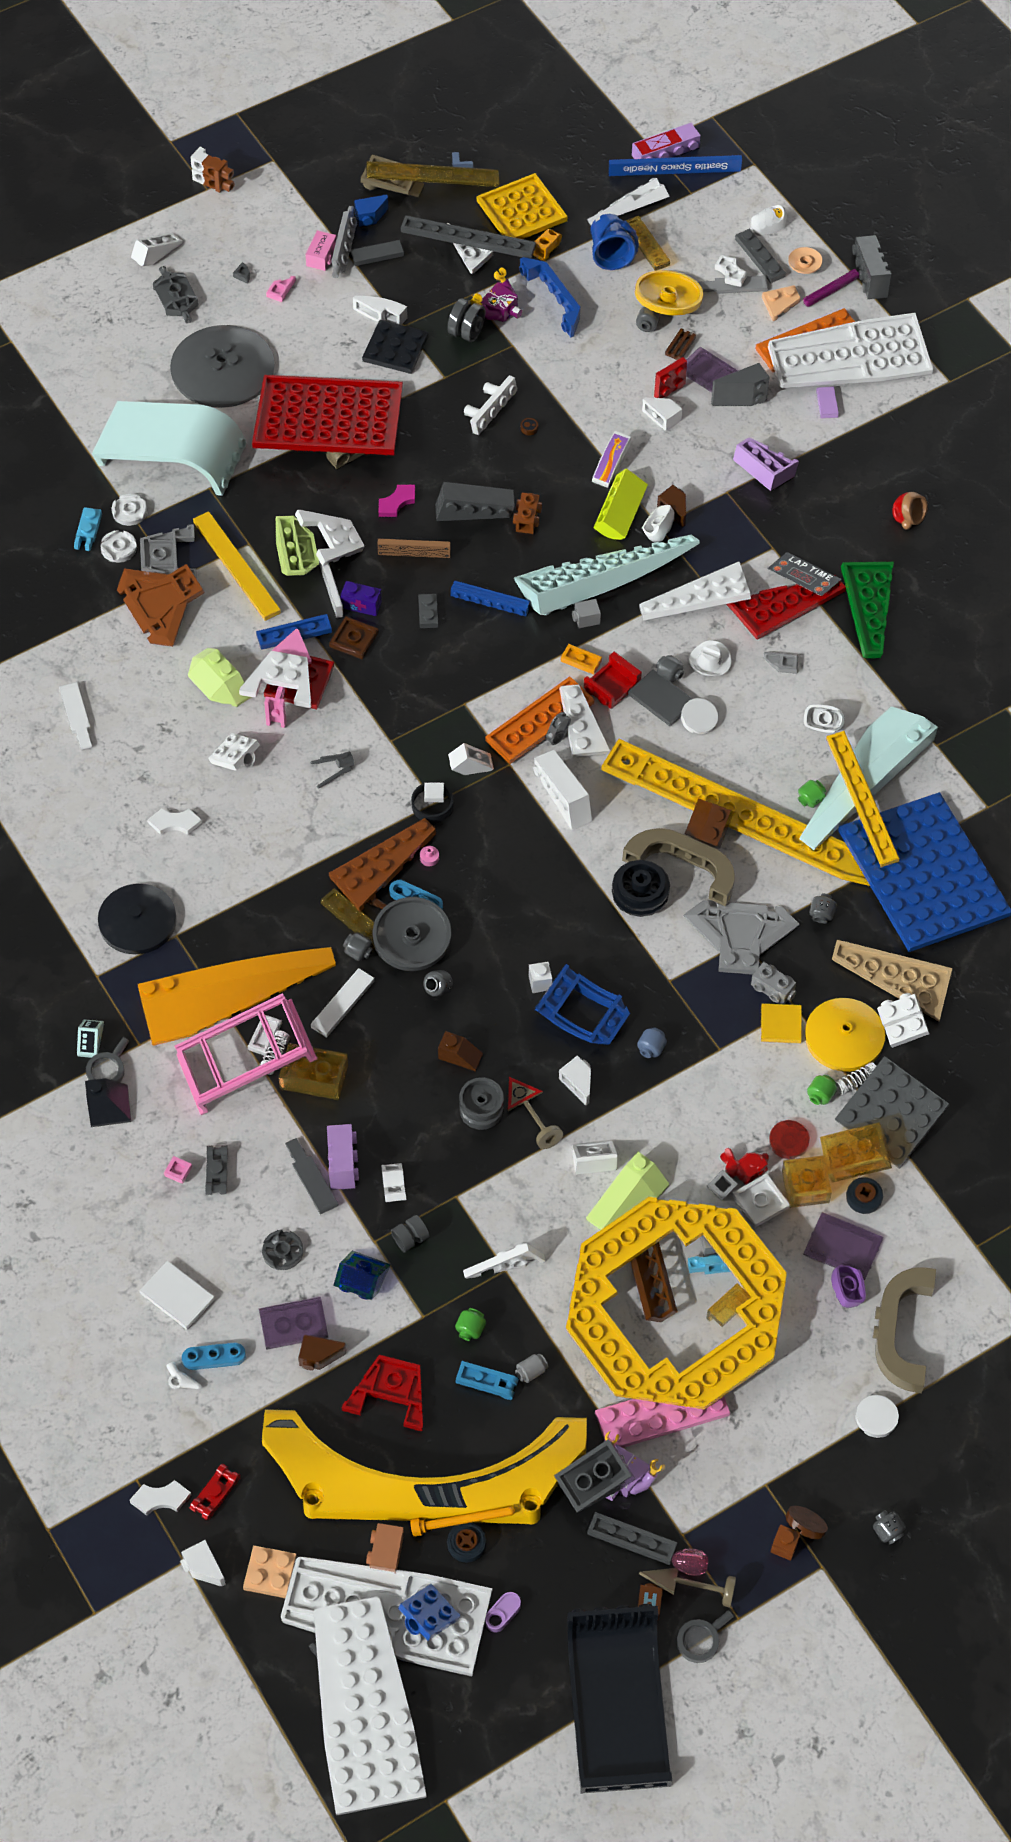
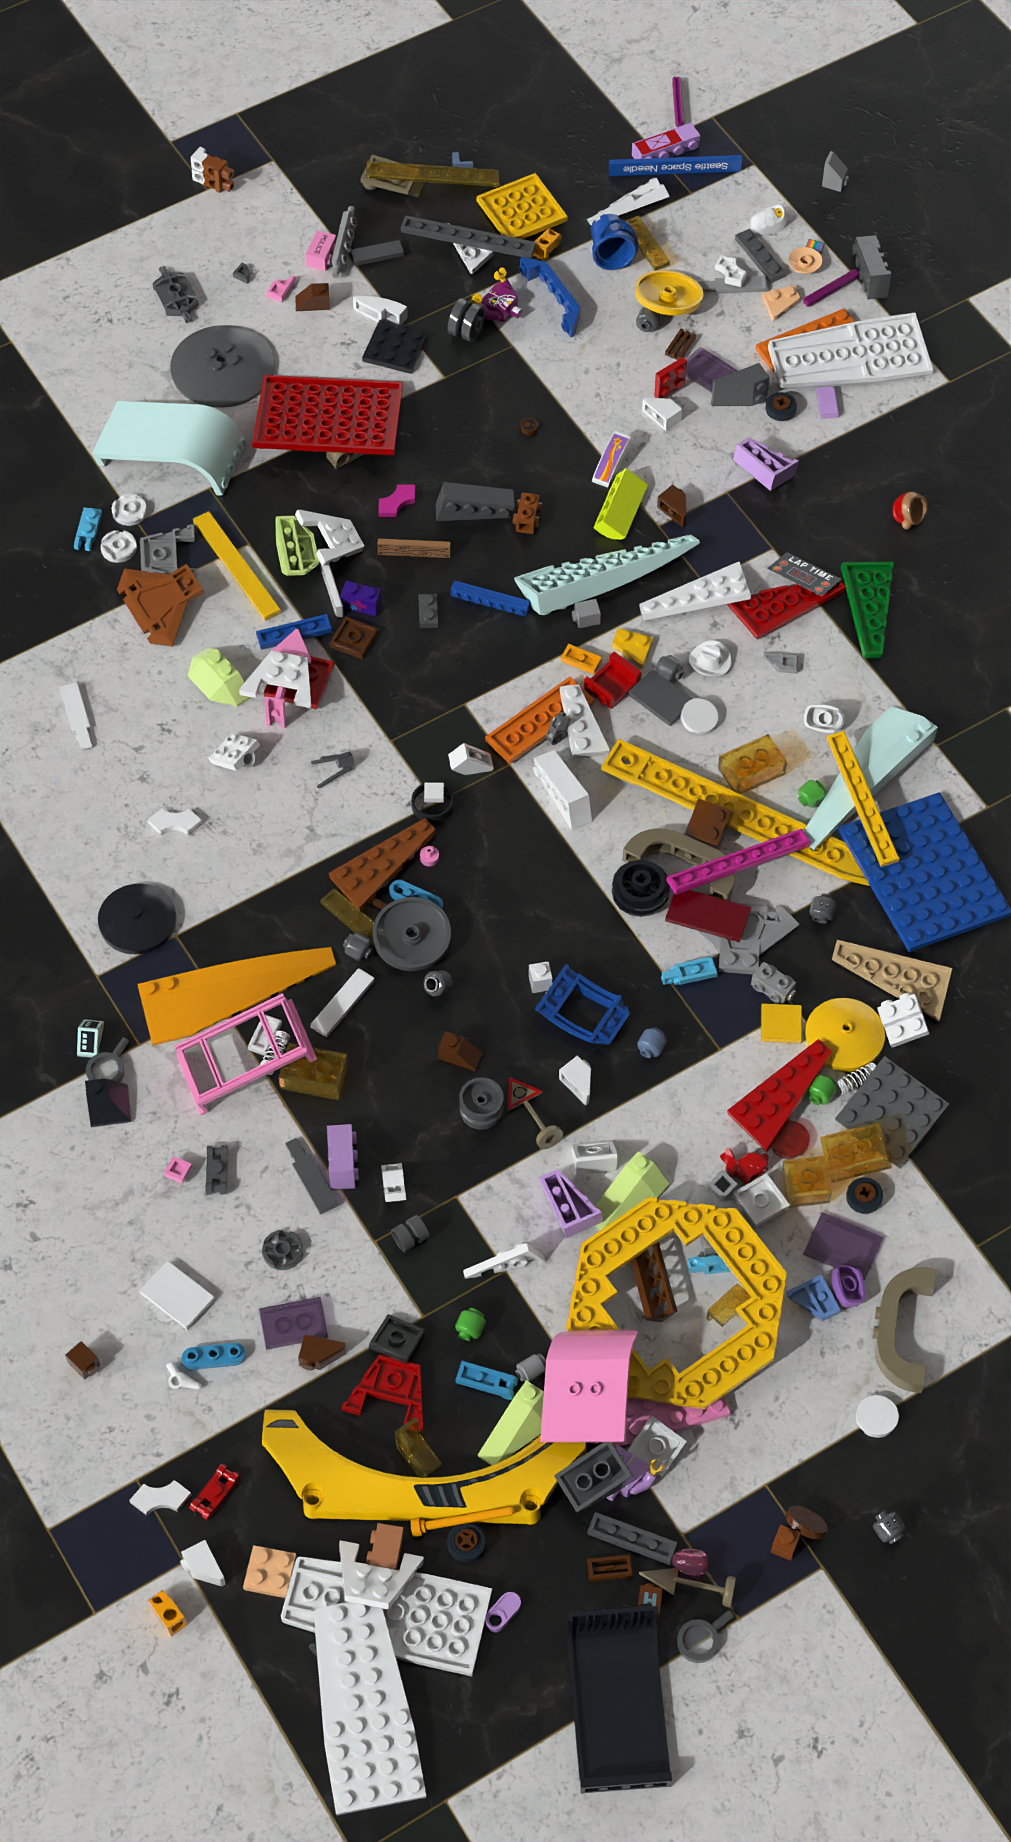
white slope [131,232,182,266] -> none
clear blue slope [333,1250,390,1300] -> none
blue slope [354,195,388,227] -> none
blue plate [398,1584,461,1641] -> none
white plate [464,375,517,435] -> none
white piece [642,505,675,542] -> none
none -> reddish brown brick [65,1341,100,1380]
none -> light orange leg [148,1590,187,1637]
none -> reddish brown slope [295,283,330,312]
none -> white wing [339,1540,424,1609]
none -> pearl dark grey tile [369,1314,425,1364]
none -> clear yellow panel [395,1417,441,1478]
none -> yellowish green wedge [478,1380,544,1466]
none -> lavender wedge [539,1169,604,1238]
none -> bright pink door [540,1330,638,1444]
none -> reddish brown tile [587,1554,633,1582]
none -> yellow wing [612,628,653,669]
none -> white plate [627,1416,687,1477]
none -> medium azure hinge [661,957,718,985]
none -> dark red tile [665,890,751,943]
none -> dark pink tile [666,829,811,895]
none -> magenta axle [672,76,685,127]
none -> clear yellow brick [718,734,787,794]
none -> red wing [727,1039,832,1152]
none -> black wheel [765,392,797,421]
none -> medium blue wing [786,1275,841,1322]
none -> tile [805,239,825,255]
none -> light grey slope [822,151,849,192]

